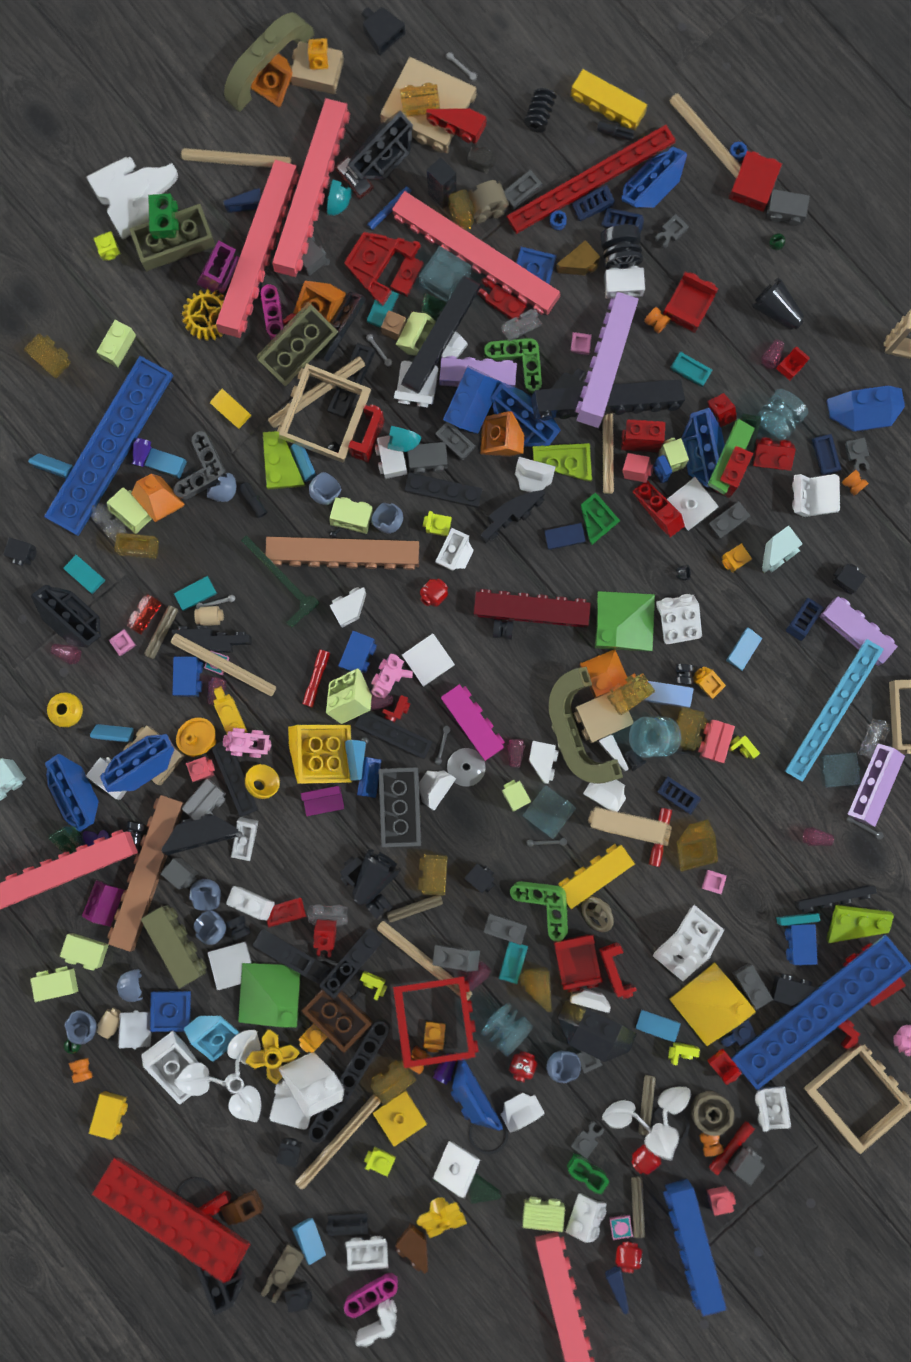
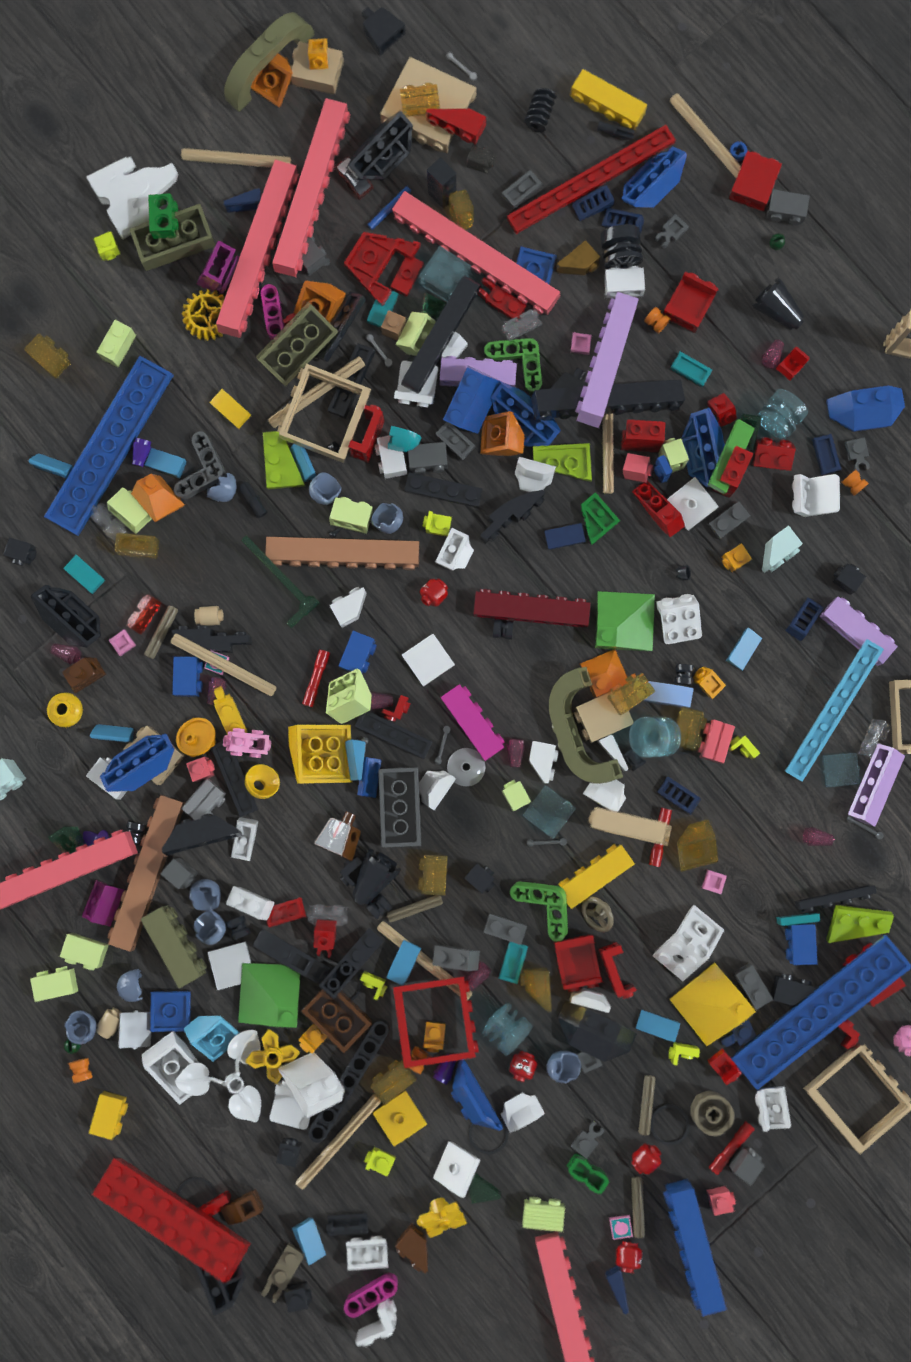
blue wedge [45,754,99,832] -> none
teal tile [174,576,217,611] -> none
light grey hinge [196,595,235,609] -> none
magenta panel [301,786,345,816] -> none
teal brick [327,179,352,215] -> none
bright pink brick [371,654,413,699] -> none
dark tan brick [466,180,508,223] -> none
blue bush [550,210,567,230] -> none
white bracket [566,1193,606,1242] -> none
white plant [602,1087,691,1160] -> none
orange wheel [699,1133,724,1156] -> none
none -> reddish brown torso [62,657,106,694]
none -> torso [314,811,361,861]
none -> dark azure slope [387,940,421,986]

